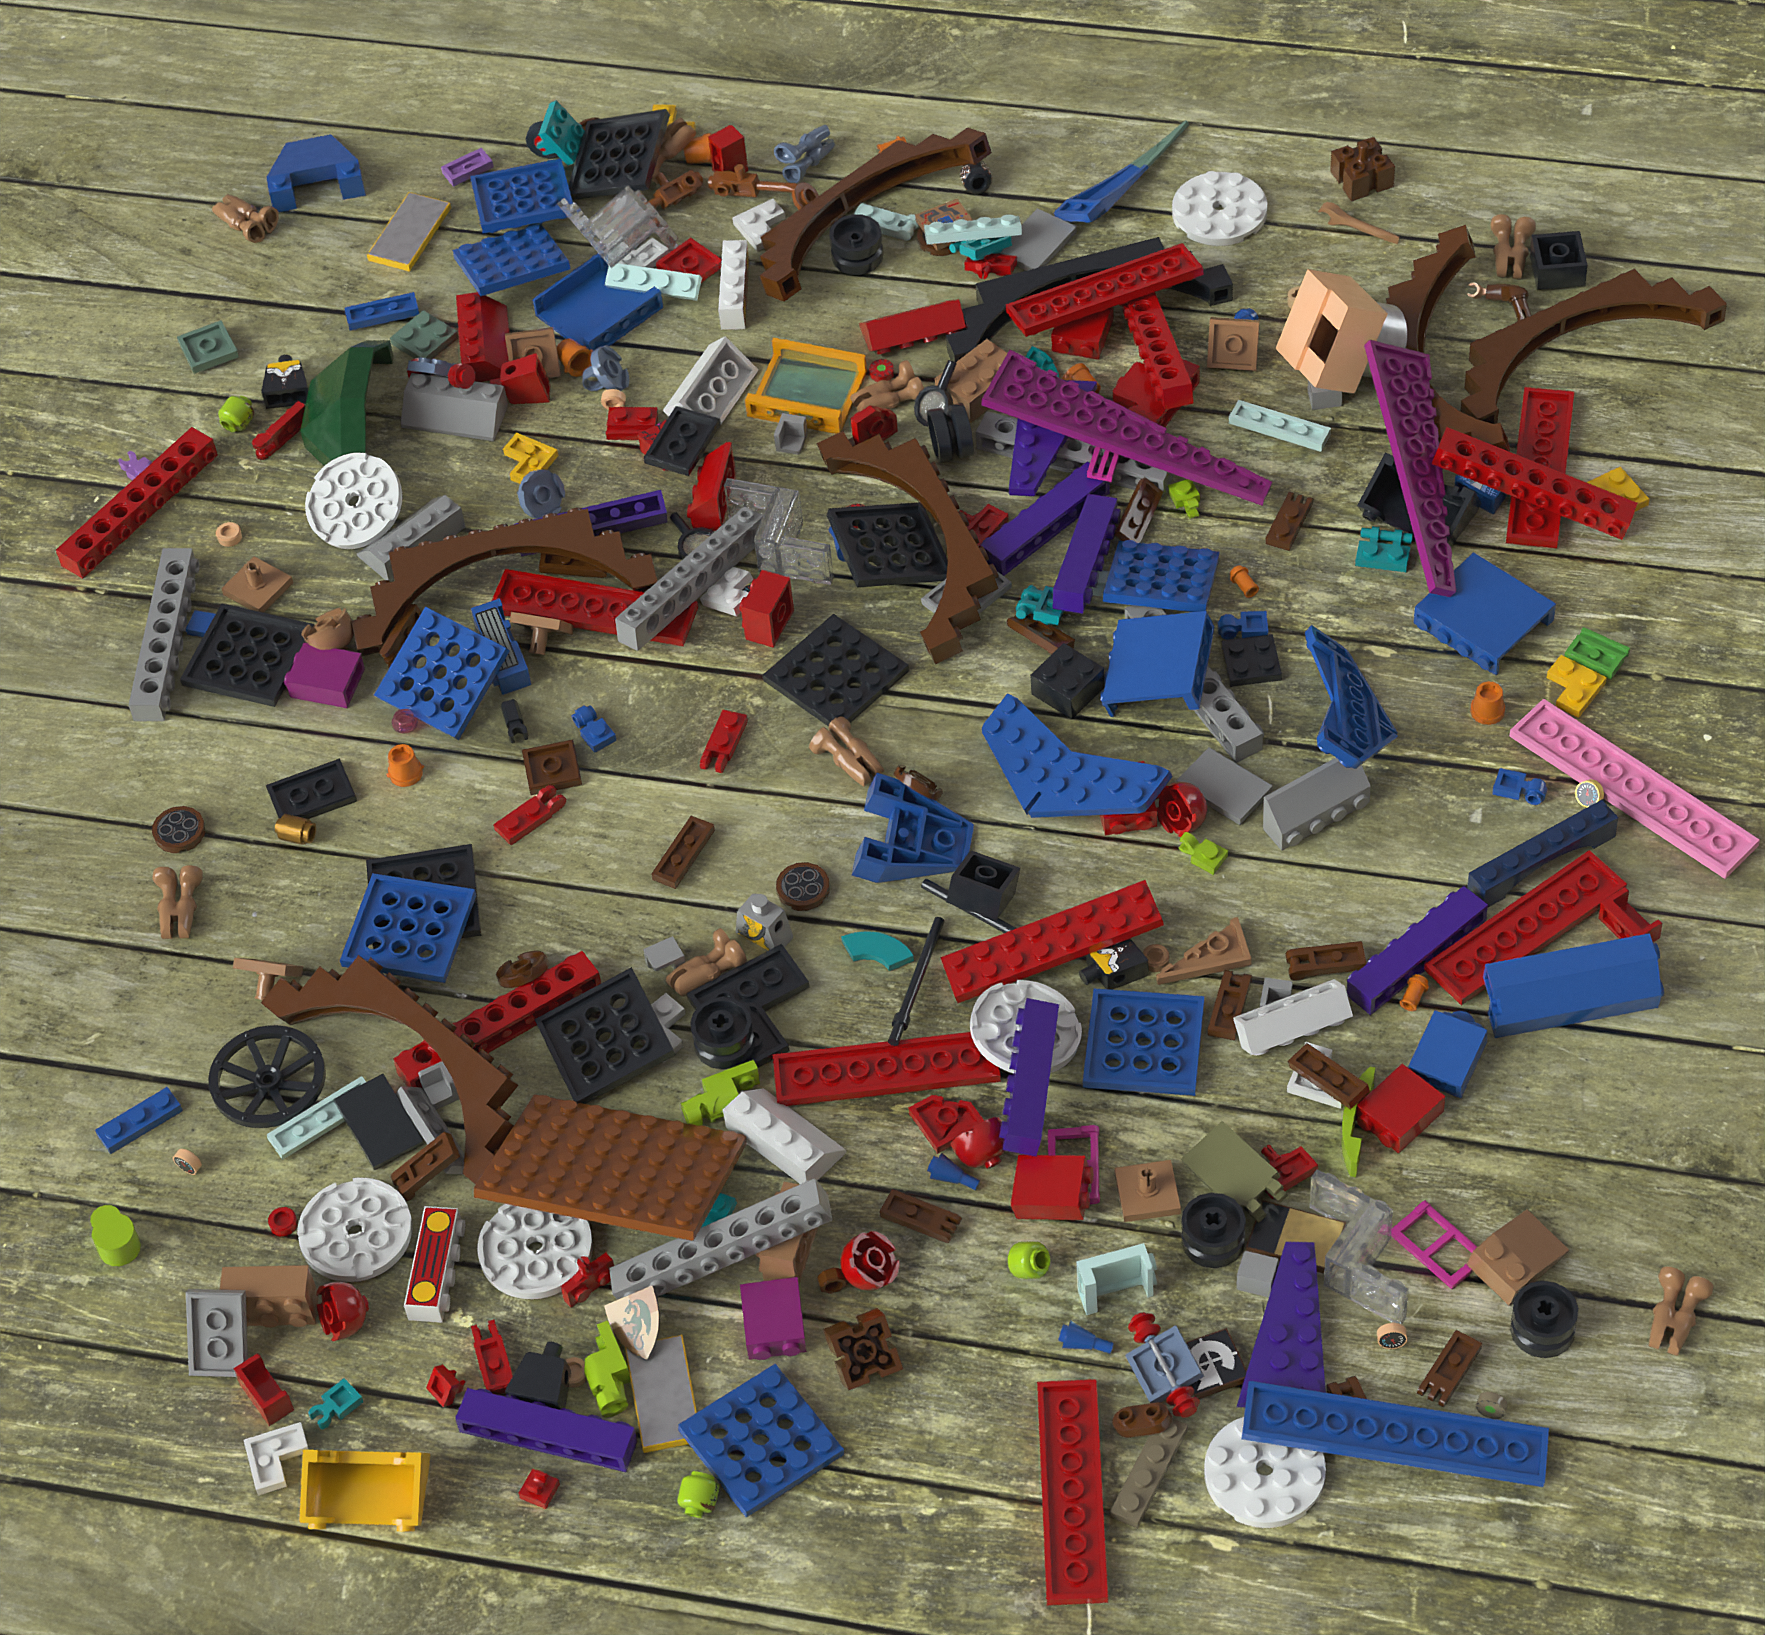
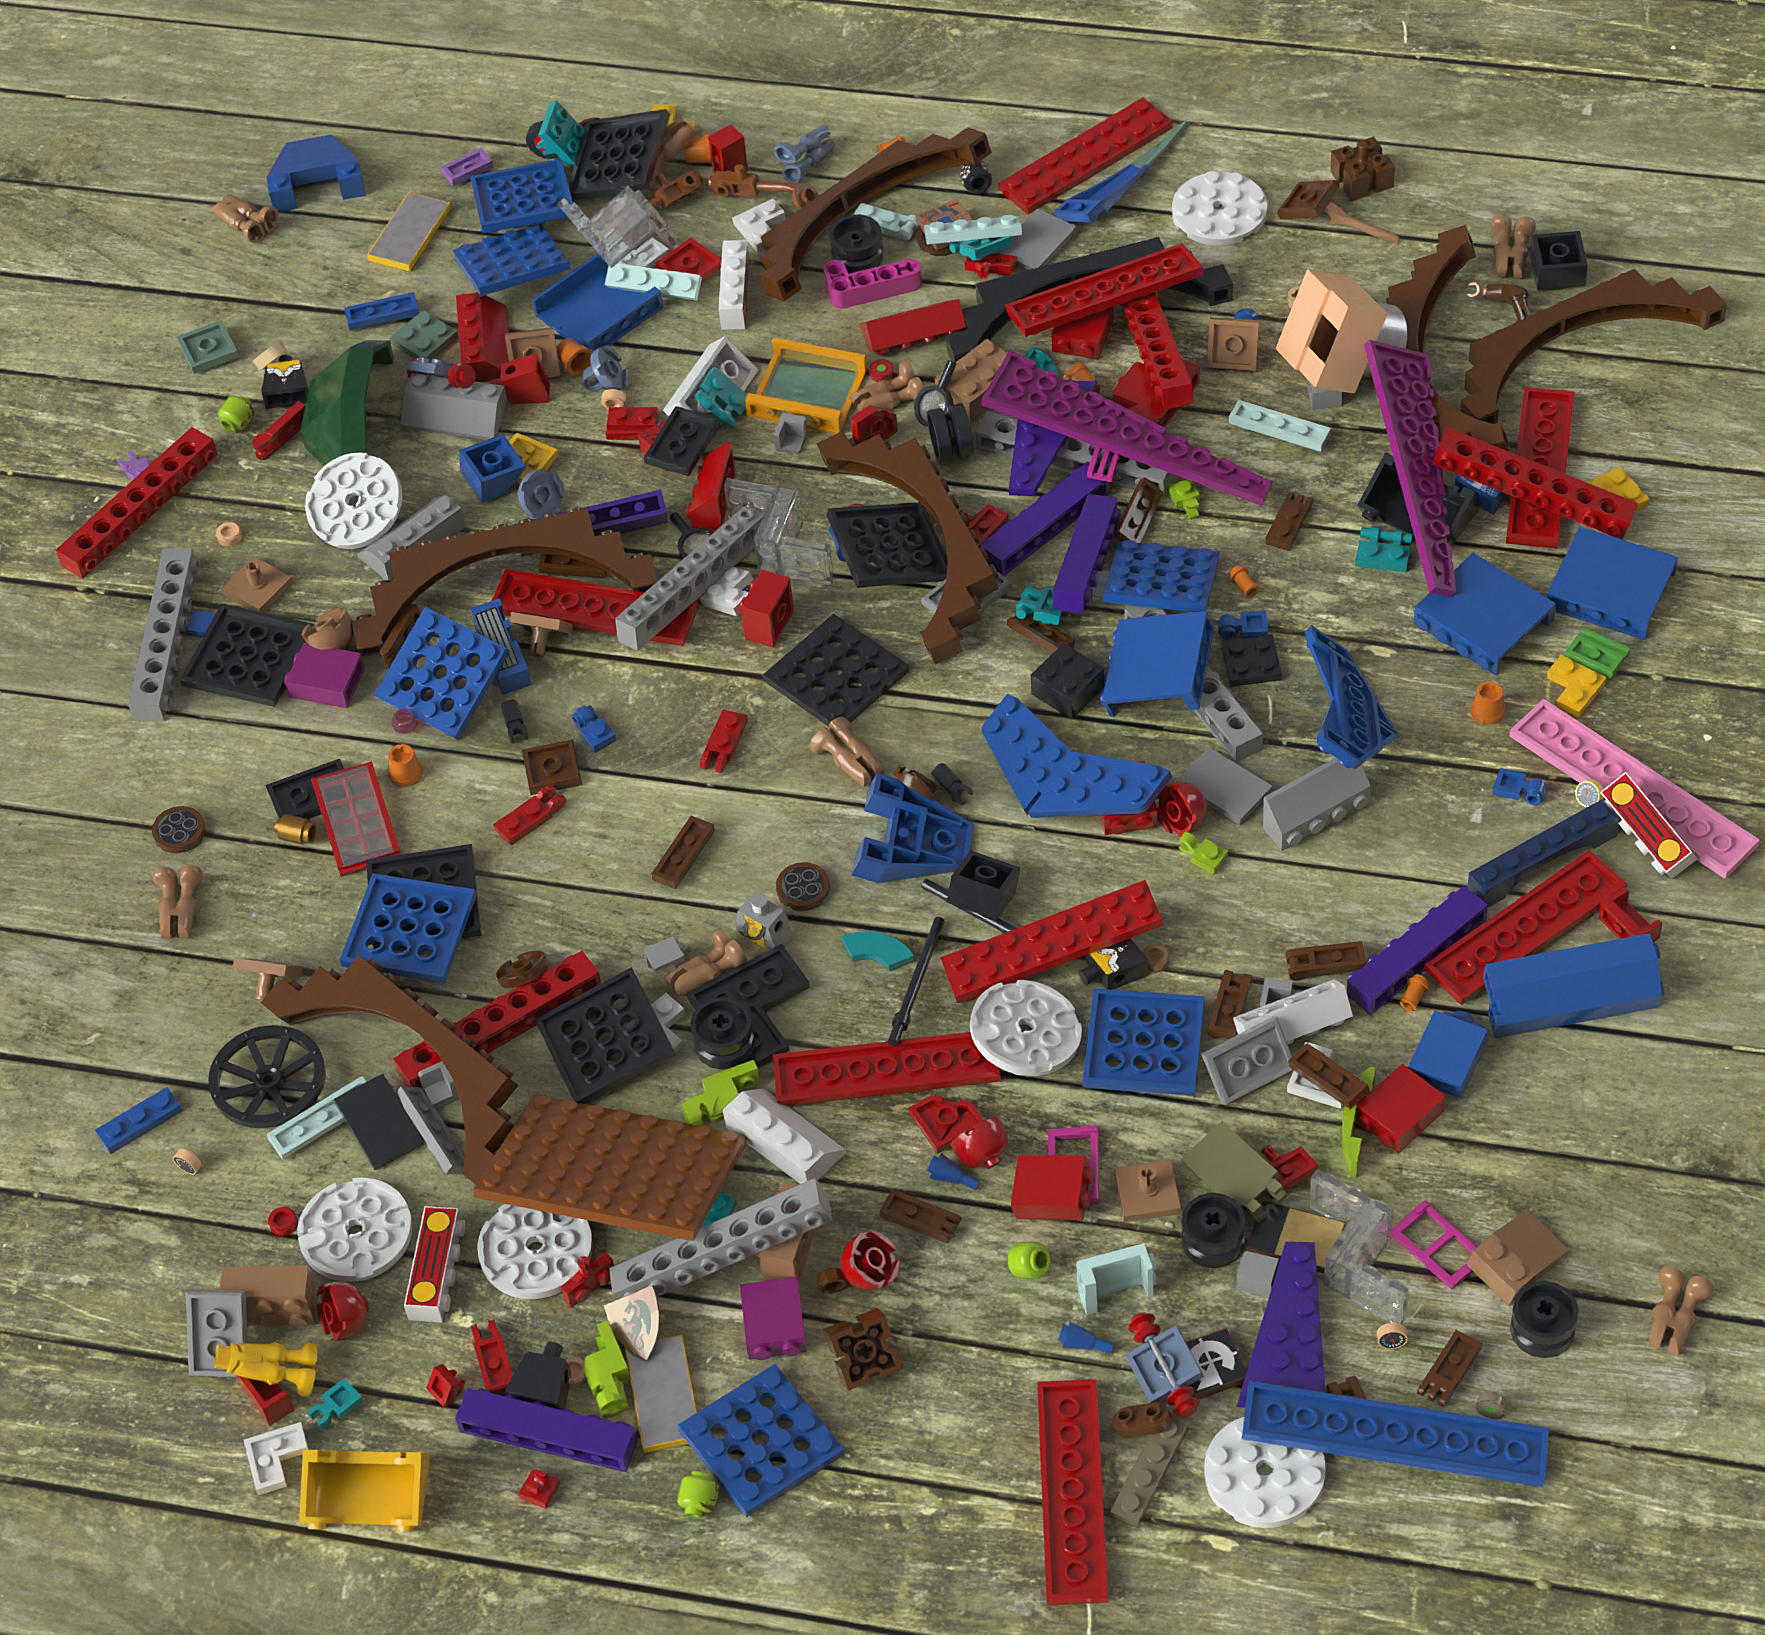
lime piece [90,1205,141,1266] -> none
reddish brown plate [391,1131,460,1202] -> none
dark purple brick [999,998,1059,1157] -> none
medium nougat wing [1156,917,1252,985] -> none
none -> yellow piece [214,1342,317,1397]
none -> tan beam [253,341,287,371]
none -> clear piece [311,761,401,877]
none -> blue slope [459,434,526,503]
none -> teal plate [694,367,747,428]
none -> dark pink beam [824,259,922,309]
none -> black bar [931,763,973,805]
none -> red plate [998,97,1173,215]
none -> light grey tile [1202,1017,1292,1105]
none -> reddish brown tile [1277,180,1340,219]
none -> blue panel [1547,527,1678,640]
none -> brick [1600,772,1697,879]

